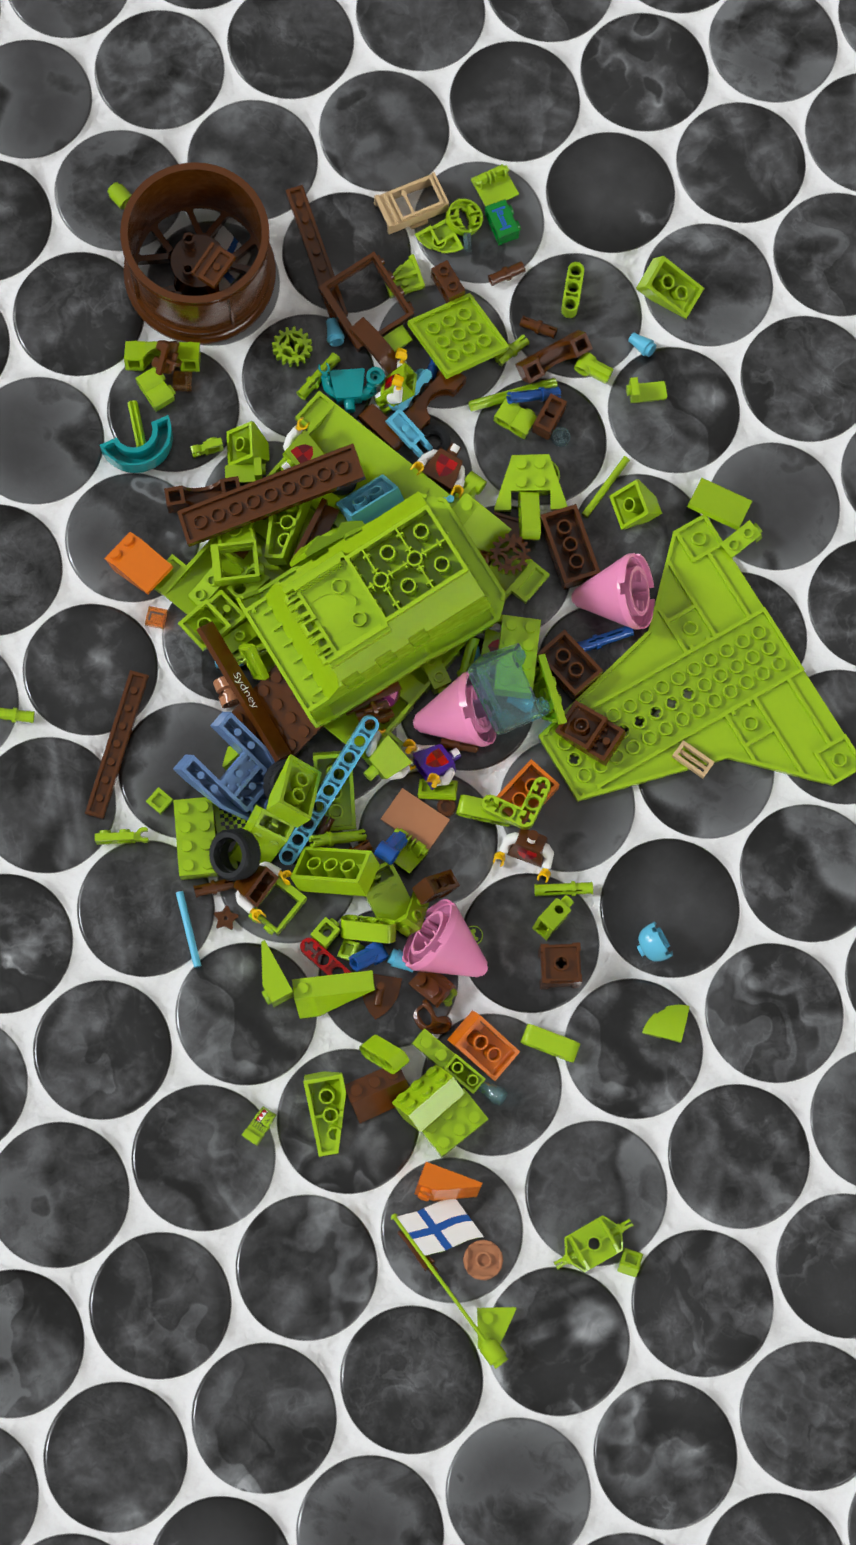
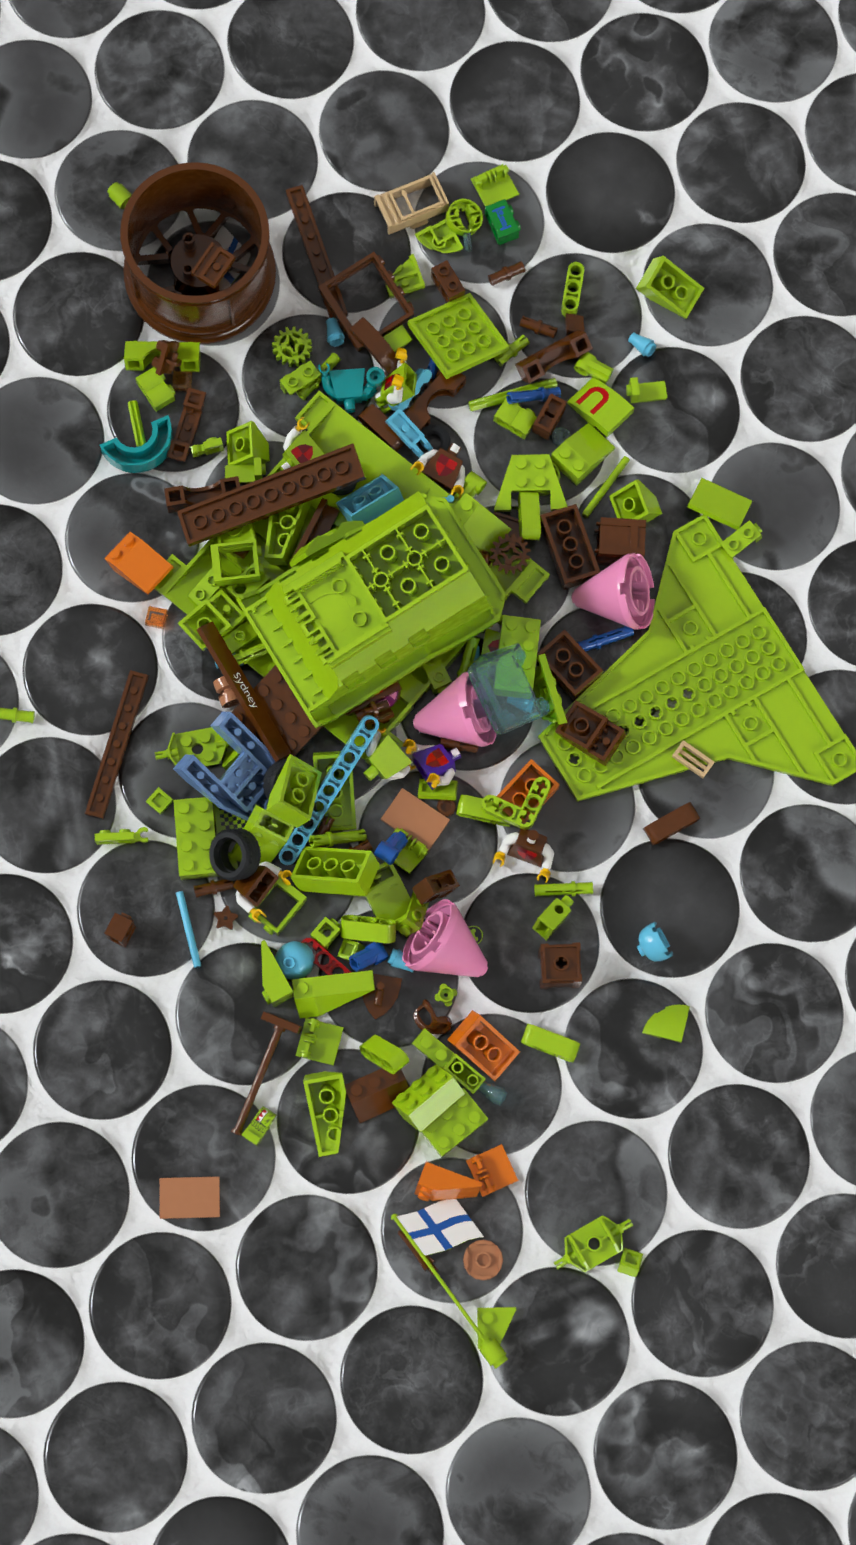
lime tile [239,643,270,680] -> none
reddish brown plate [408,971,456,1008] -> none
none -> reddish brown brick [104,912,136,948]
none -> lime plate [155,727,230,767]
none -> nougat tile [160,1177,220,1219]
none -> reddish brown slope [167,388,206,462]
none -> reddish brown tile [231,1011,303,1136]
none -> medium azure cylinder [275,941,315,980]
none -> lime bracket [280,360,320,395]
none -> lime hinge [296,1018,343,1066]
none -> orange hinge [466,1144,518,1197]
none -> lime slope [551,423,616,486]
none -> reddish brown slope [565,313,585,335]
none -> lime slope [567,378,634,437]
none -> reddish brown container [594,517,646,566]
none -> reddish brown beam [643,802,701,846]

